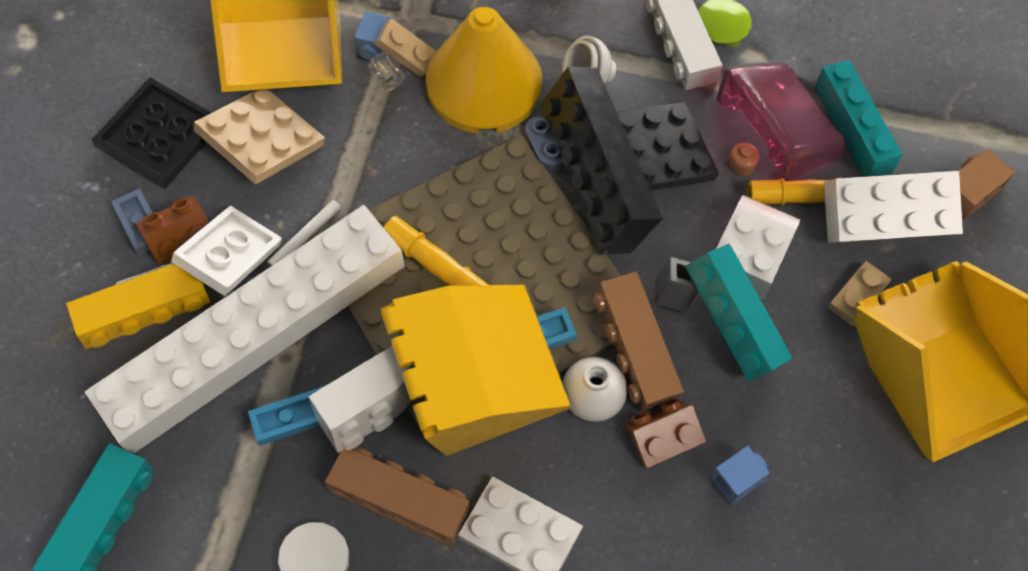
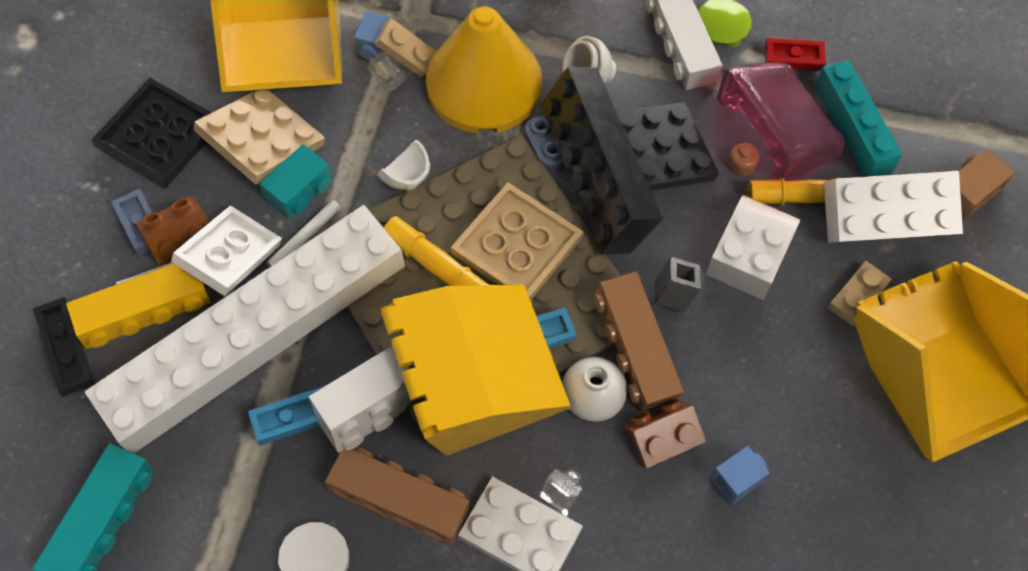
teal brick [685,243,793,382] -> none
none -> black plate [33,297,95,397]
none -> teal brick [259,144,333,220]
none -> white helmet [376,140,430,191]
none -> tan plate [451,182,584,301]
none -> clear tile [539,468,583,516]
none -> red plate [765,38,826,71]

